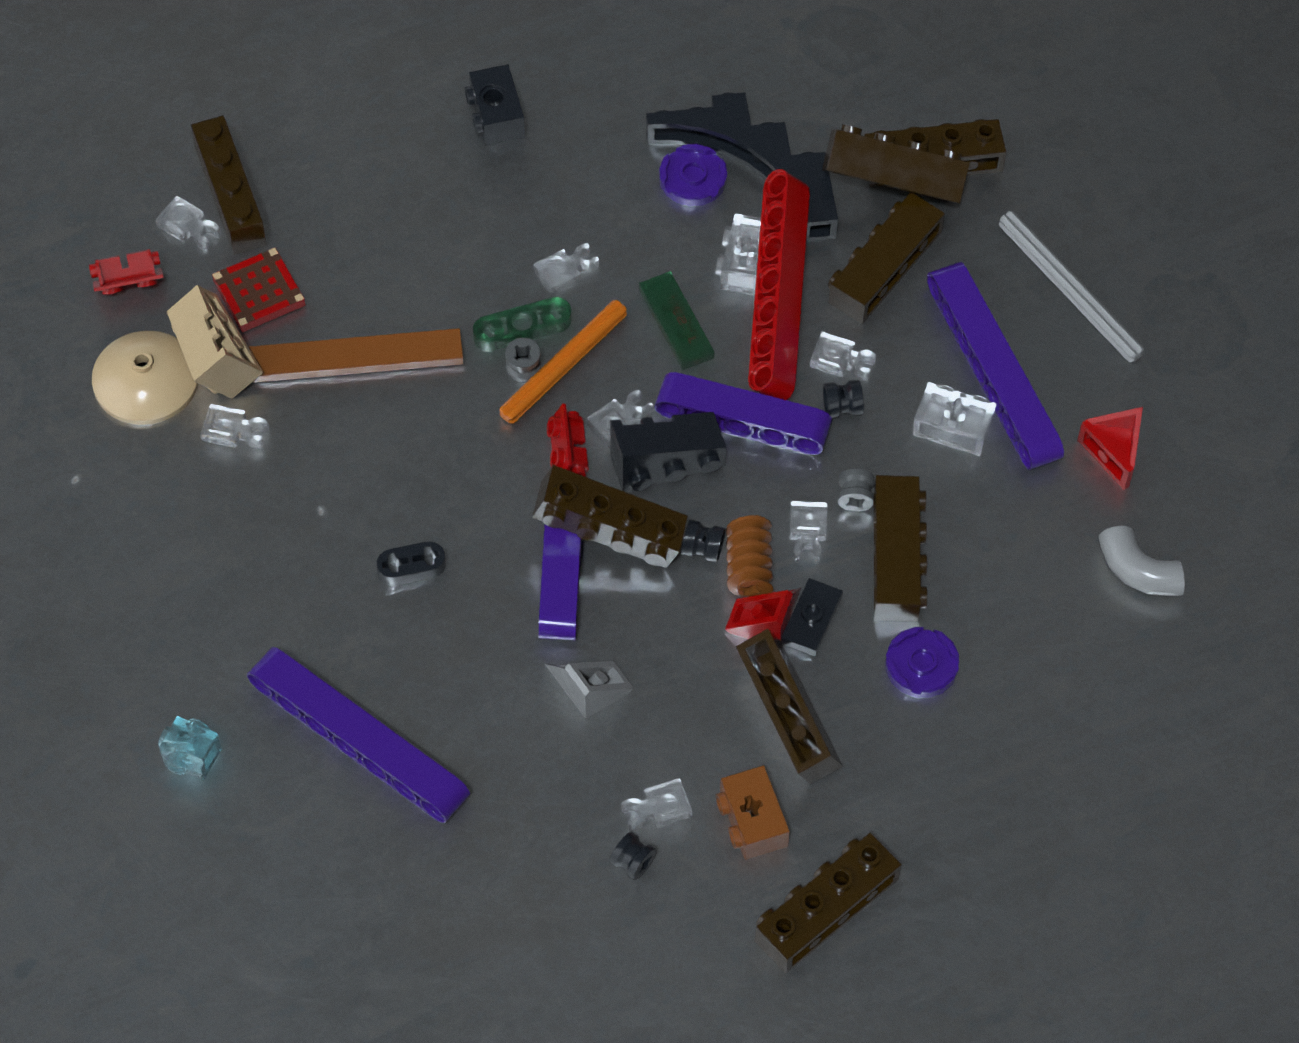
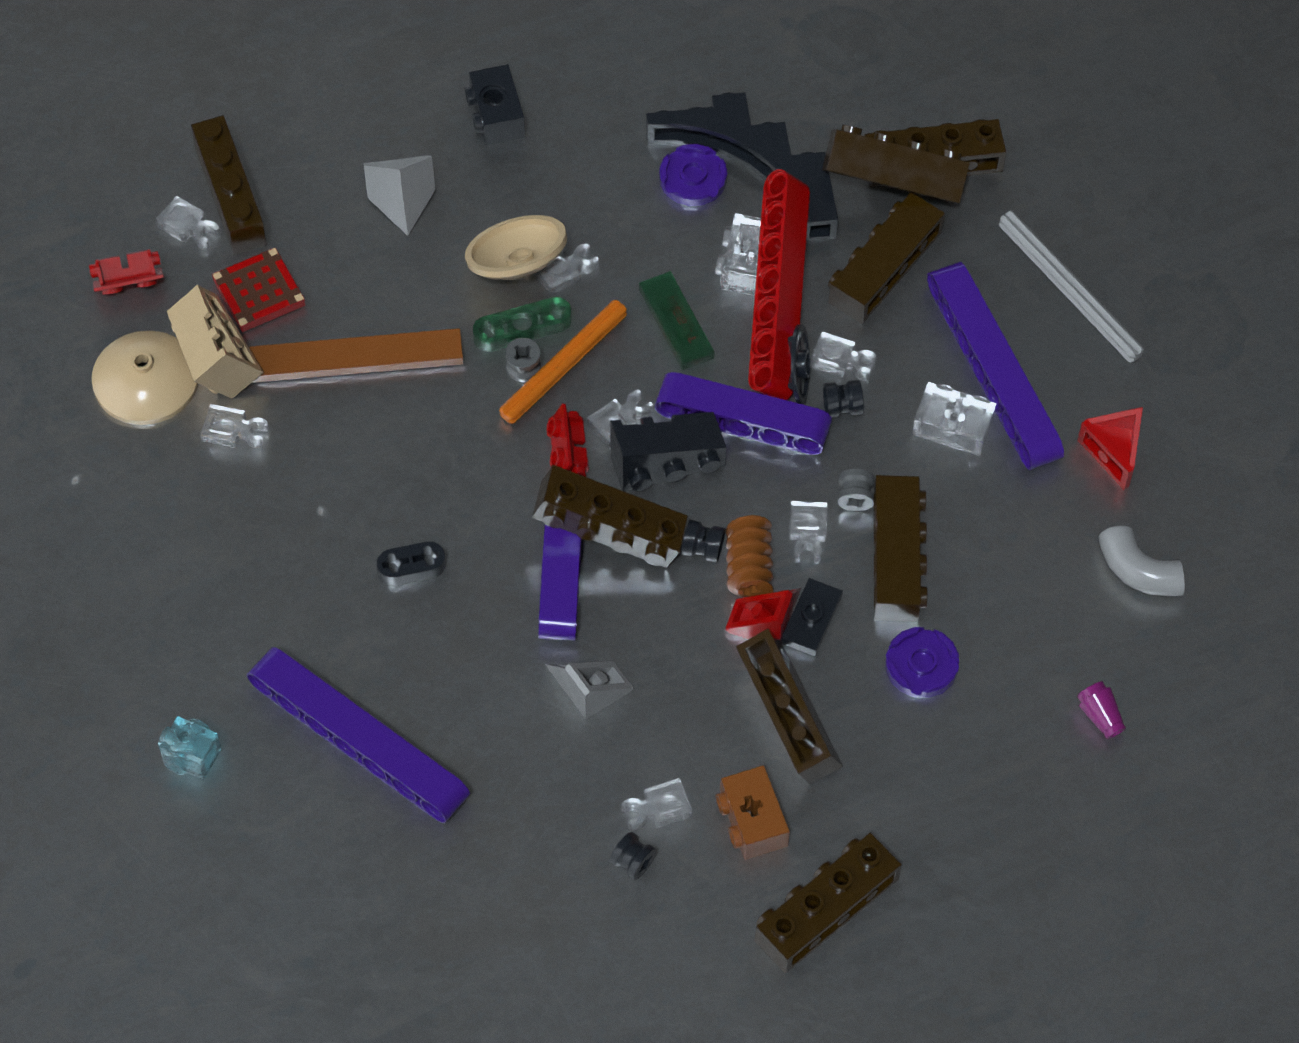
none -> light grey slope [363,155,436,236]
none -> tan dish [465,215,567,280]
none -> black wheel [788,324,811,404]
none -> magenta cone [1077,681,1126,740]

